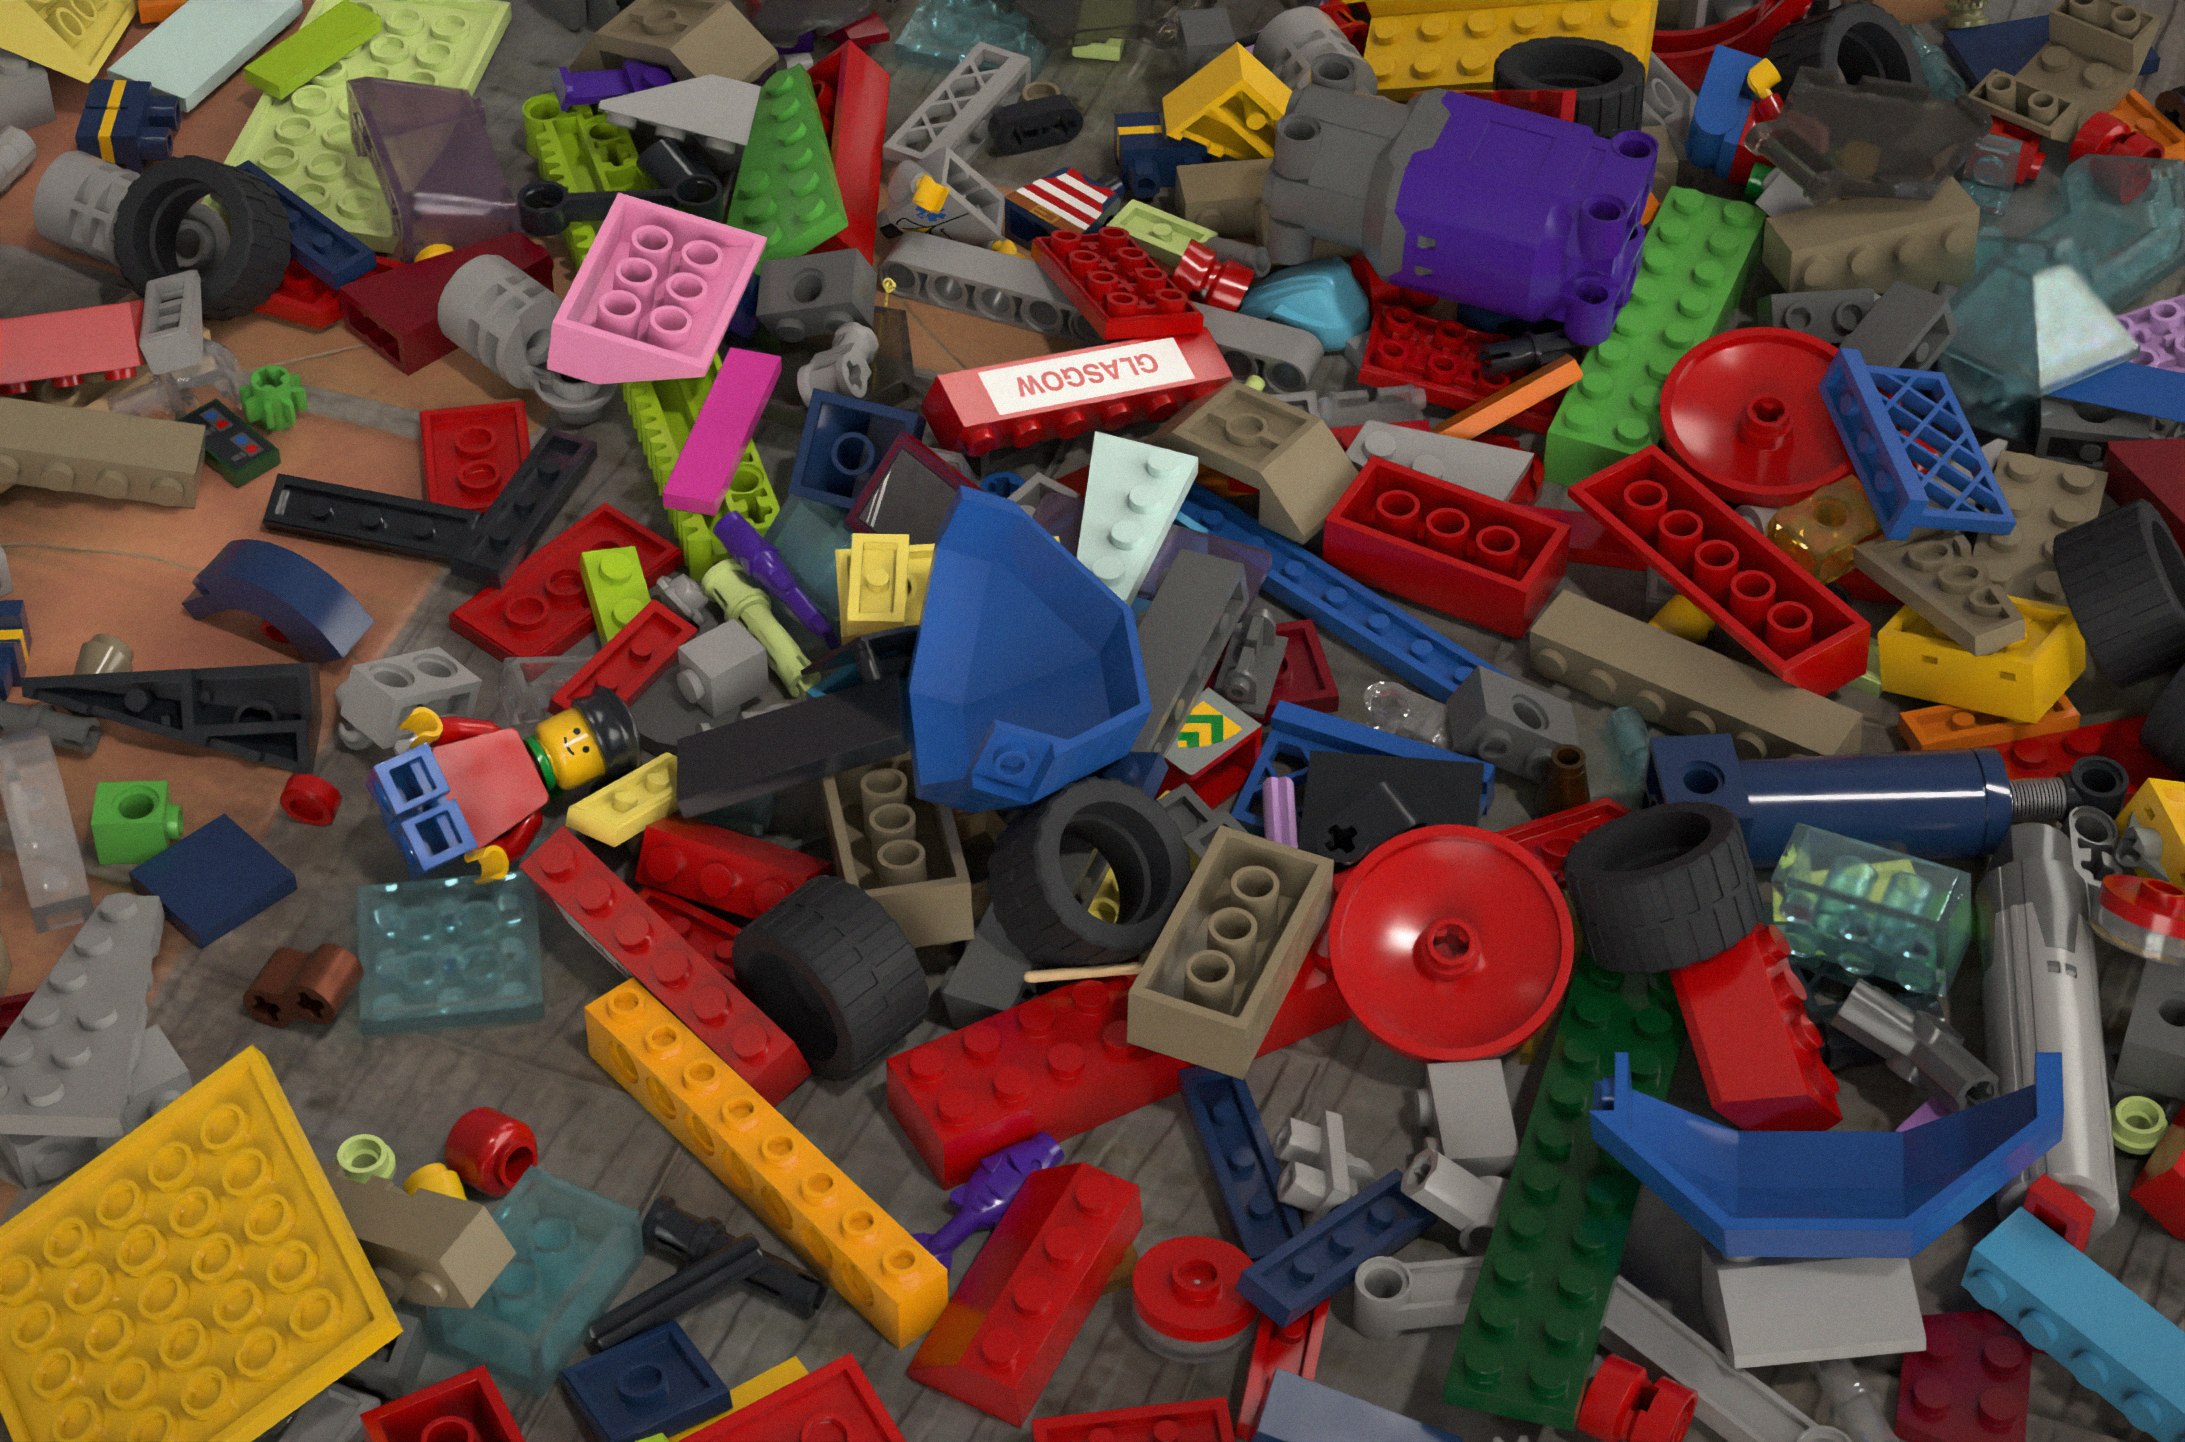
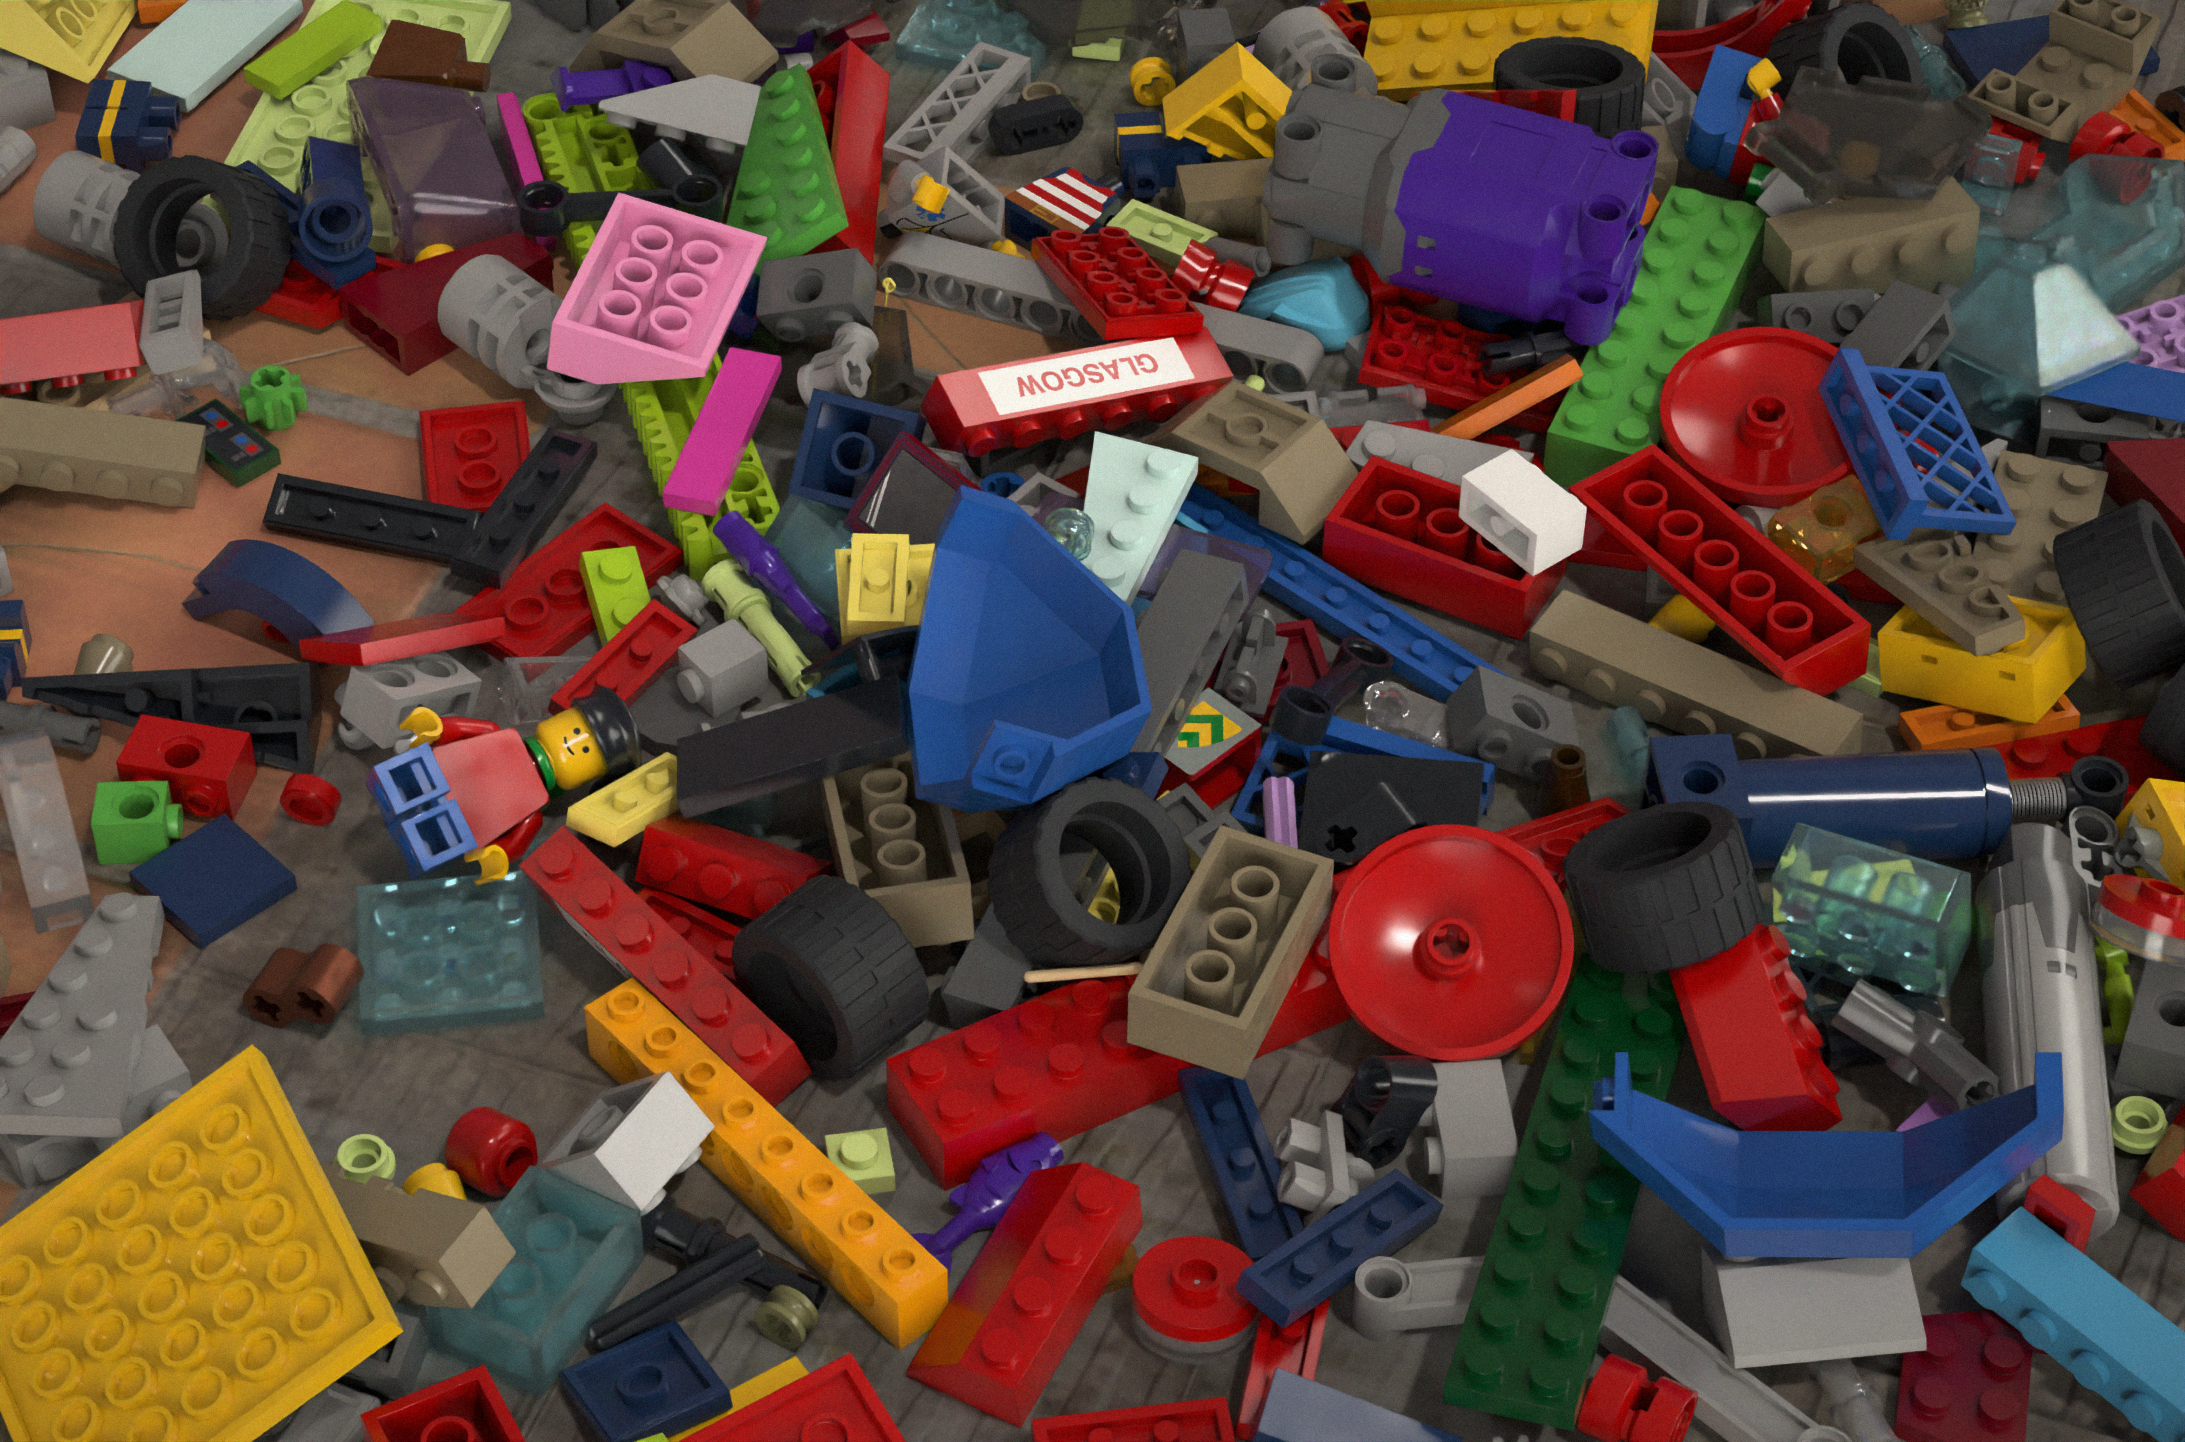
light grey piece [1401,1147,1509,1256] -> none
none -> red brick [116,714,257,821]
none -> dark blue beam [298,135,373,262]
none -> red tile [299,612,506,666]
none -> reddish brown torso [366,19,491,115]
none -> dark pink tile [496,92,557,252]
none -> brick [527,1070,715,1230]
none -> olive bush [754,1285,819,1350]
none -> yellowish green plate [825,1127,896,1195]
none -> clear light blue bush [1044,507,1095,561]
none -> yellow bush [1129,57,1176,107]
none -> black piece [1269,637,1394,746]
none -> black piece [1330,1055,1438,1170]
none -> white brick [1459,449,1587,576]
none -> lime arm [2094,932,2135,1045]

